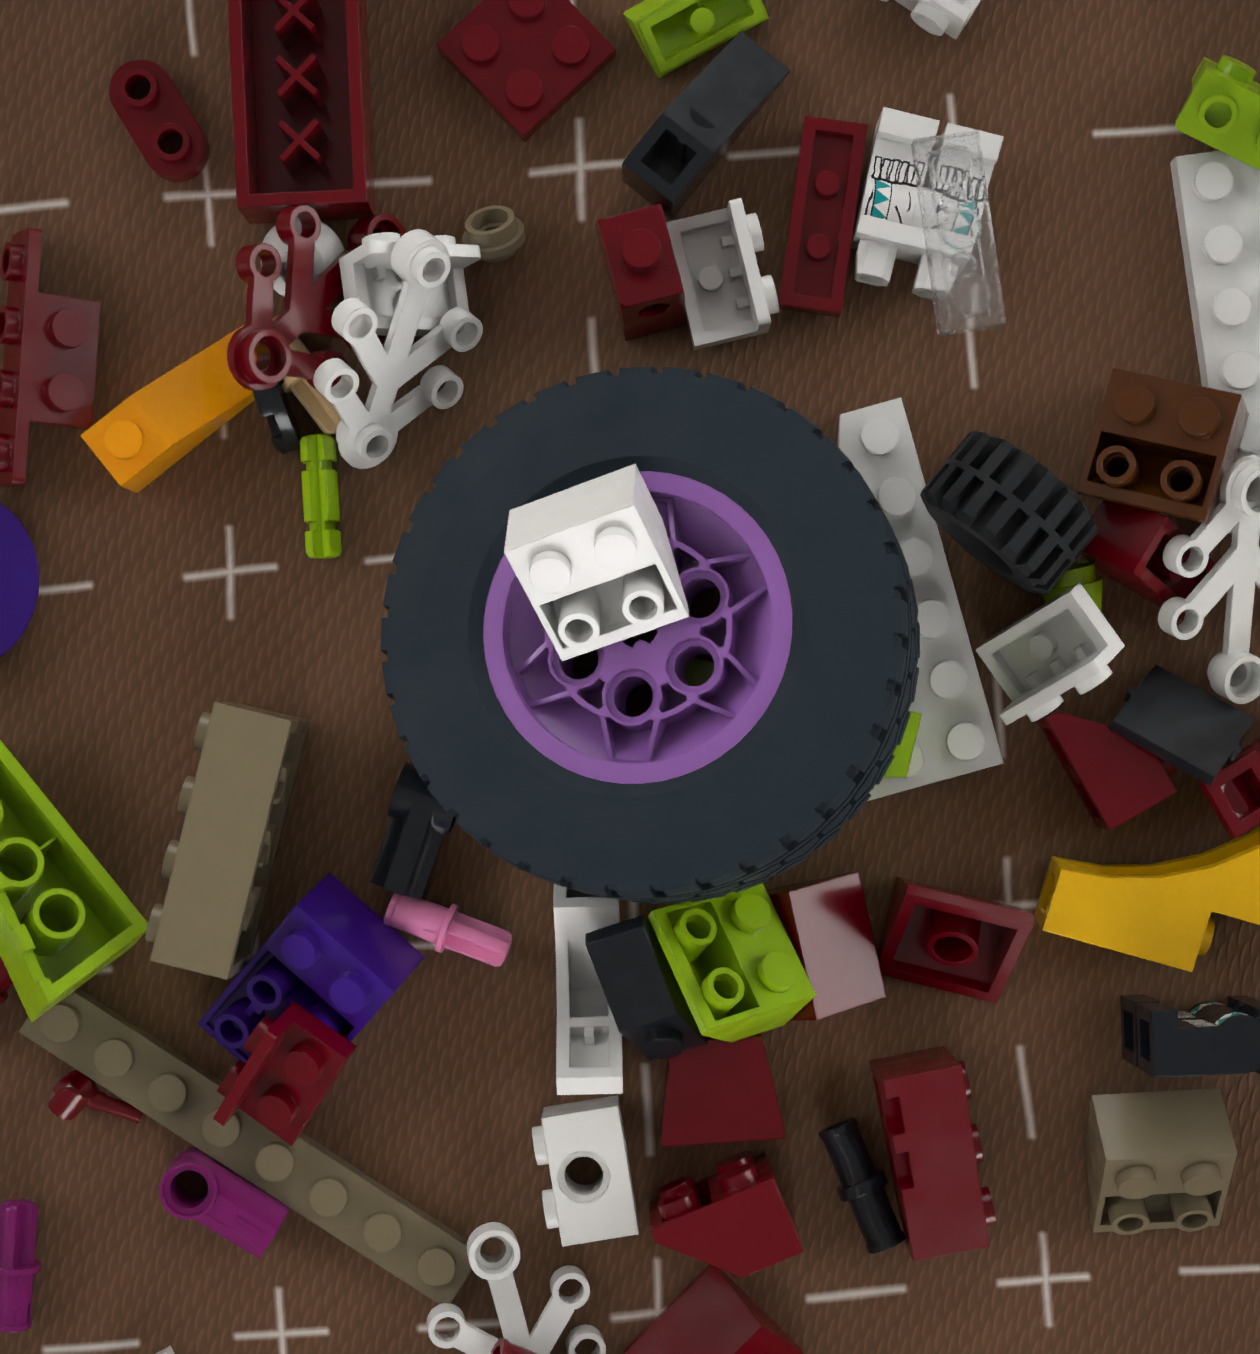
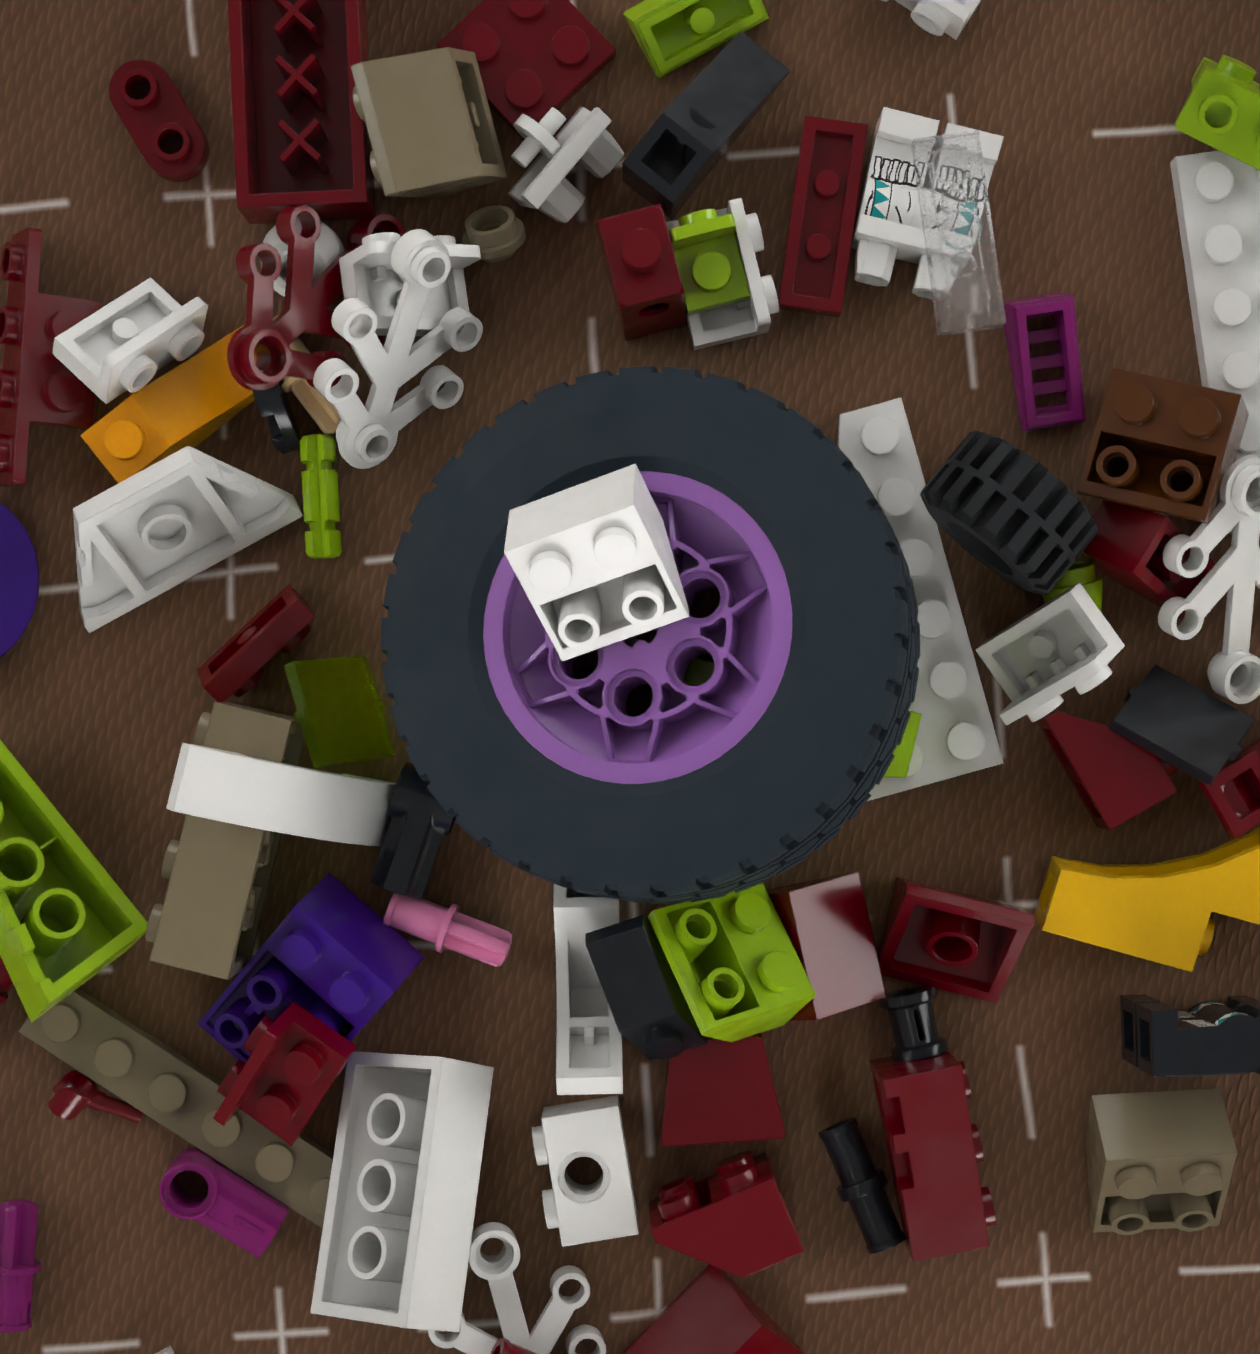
none -> white bracket [52,277,208,404]
none -> white wing [73,446,303,633]
none -> white slope [166,742,396,846]
none -> dark red plate [197,584,315,702]
none -> clear neon green piece [284,655,395,769]
none -> white slope [310,1051,494,1332]
none -> dark tan slope [351,47,507,199]
none -> white hips [508,107,624,223]
none -> lime bracket [669,209,751,316]
none -> black bush [879,985,948,1062]
none -> magenta slope [1001,292,1086,431]

